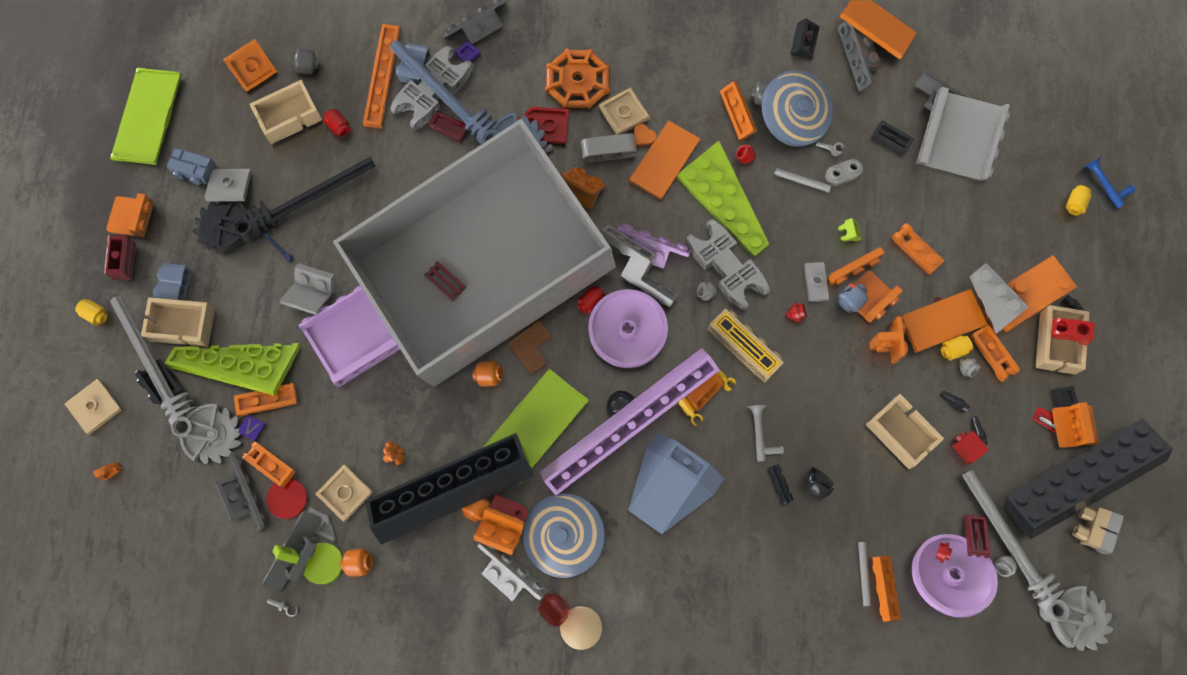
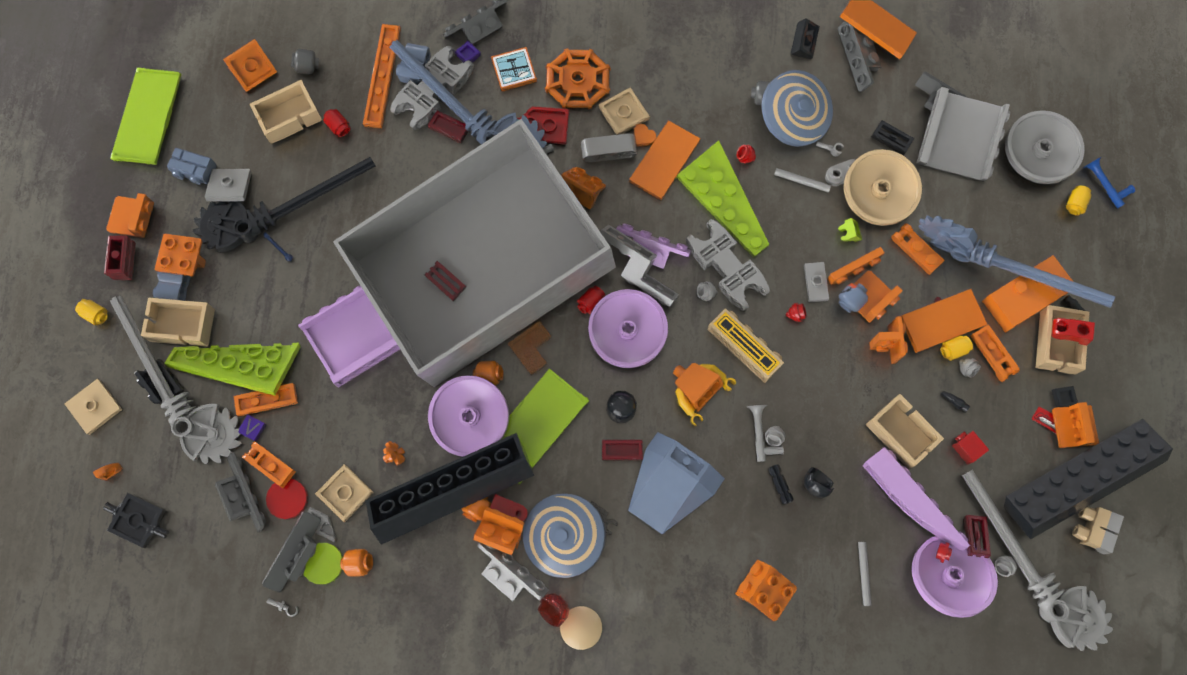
lime tile [272,545,300,564] -> none
light grey bracket [280,263,334,315] -> none
lavender brick [540,348,720,495] -> none
orange plate [720,81,758,140] -> none
orange plate [872,556,901,622] -> none
light grey wing [970,263,1028,334] -> none
black piece [972,416,988,445] -> none
none -> black plate [103,493,169,548]
none -> orange bracket [155,234,206,276]
none -> lavender dish [428,376,509,457]
none -> tile [491,47,537,92]
none -> dark red tile [602,440,643,460]
none -> orange bracket [735,559,797,621]
none -> light grey plate [765,426,786,447]
none -> tan dish [844,149,922,226]
none -> lavender slope [863,447,970,551]
none -> sand blue piece [919,215,1115,308]
none -> light grey dish [1005,111,1084,184]

